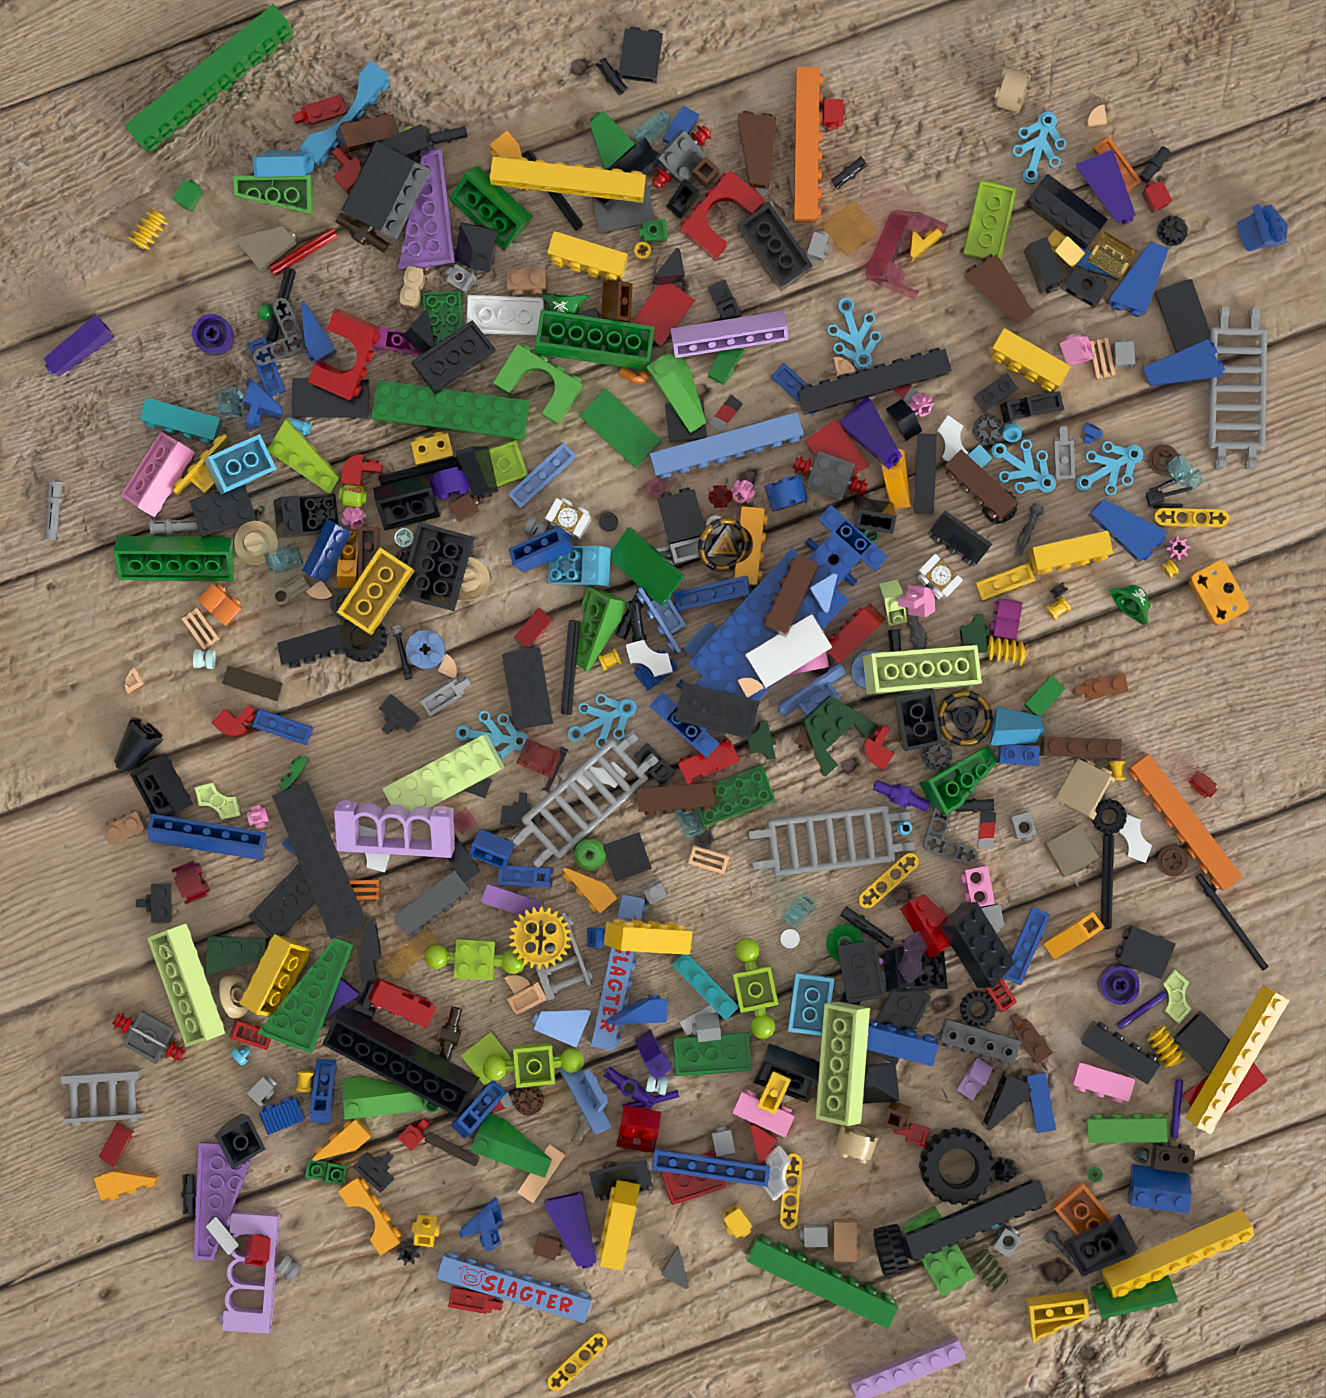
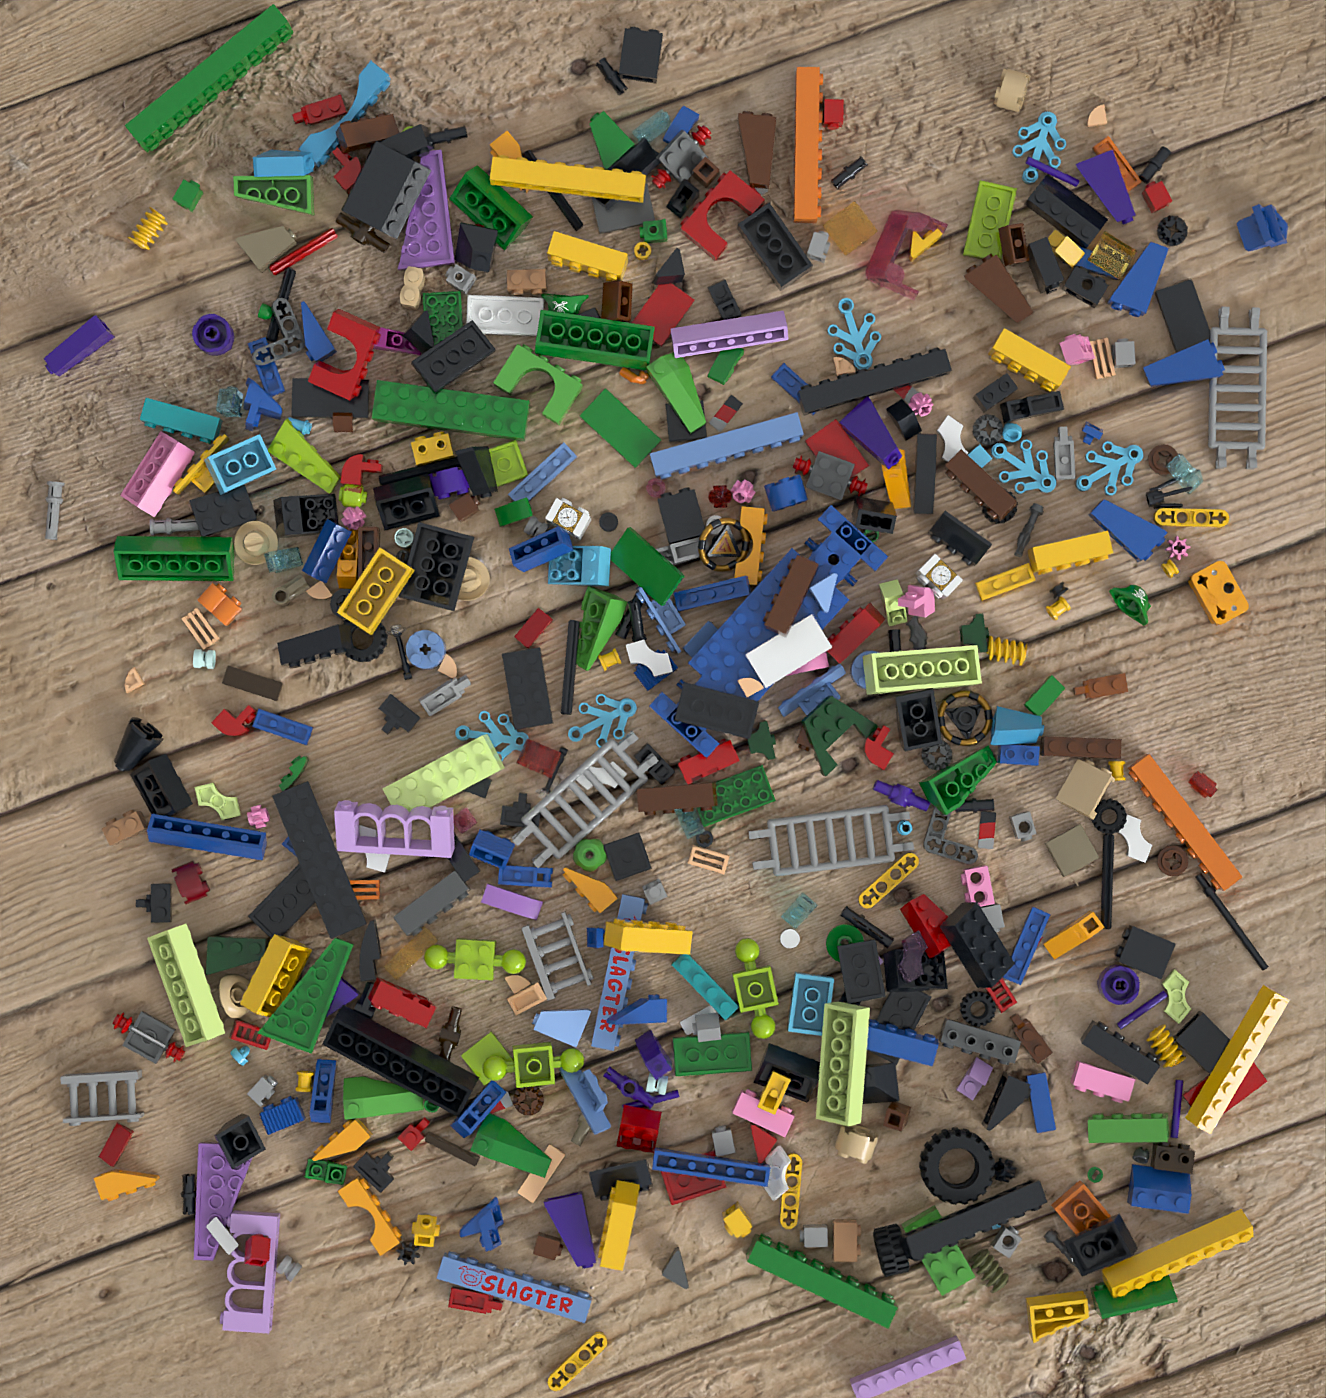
yellow gear [509,906,572,970] -> none
red plate [893,1123,930,1147] -> none
magenta brick [989,598,1023,640] -> none
none -> reddish brown tile [332,412,354,432]
none -> green slope [494,498,533,527]
none -> reddish brown brick [998,223,1030,266]
none -> dark purple bar [1025,156,1080,187]

